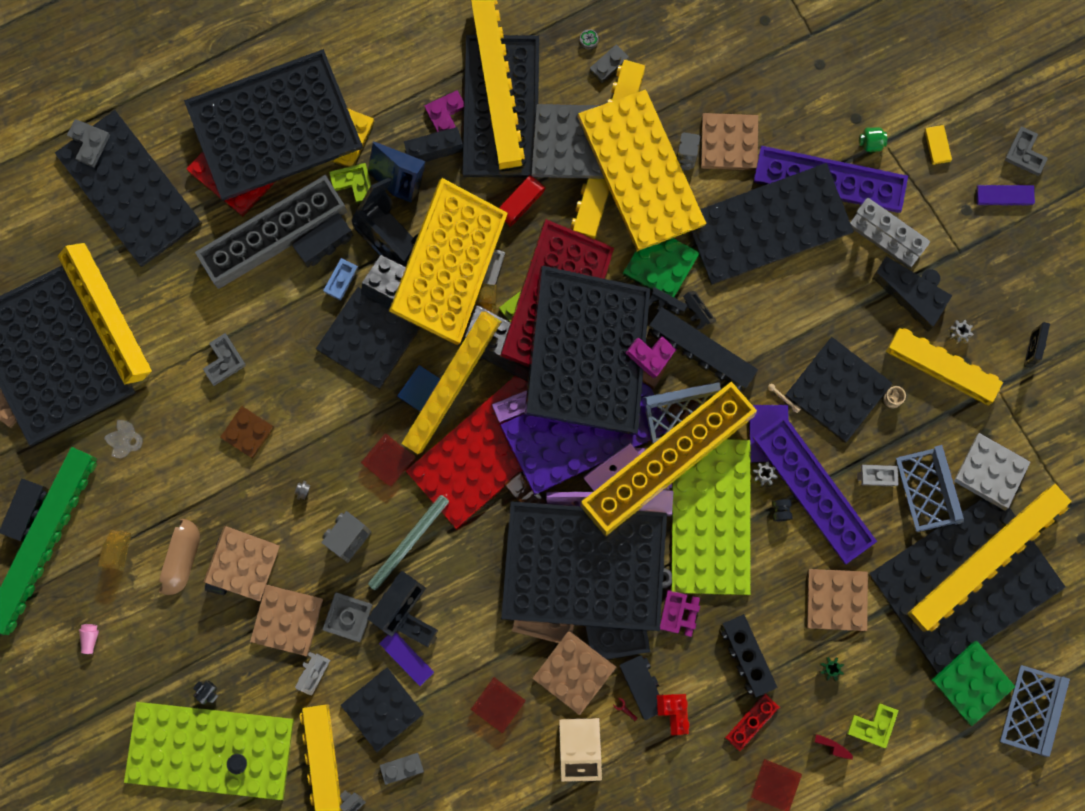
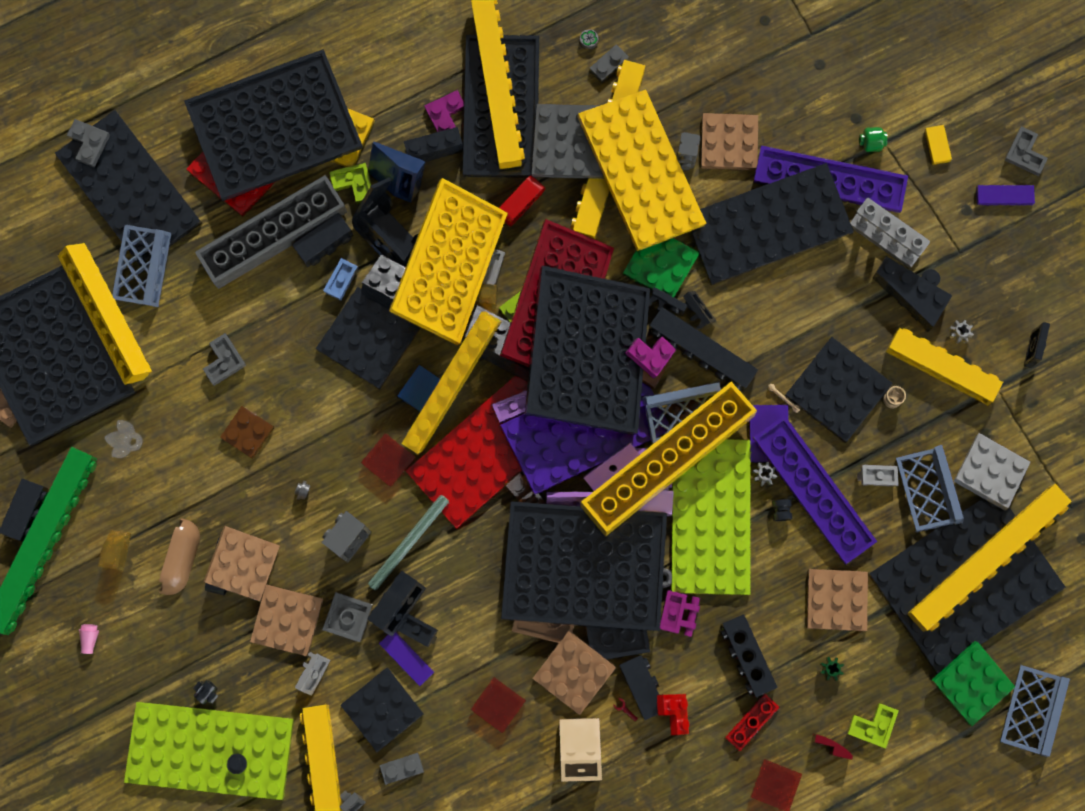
none -> sand blue fence [112,225,171,307]

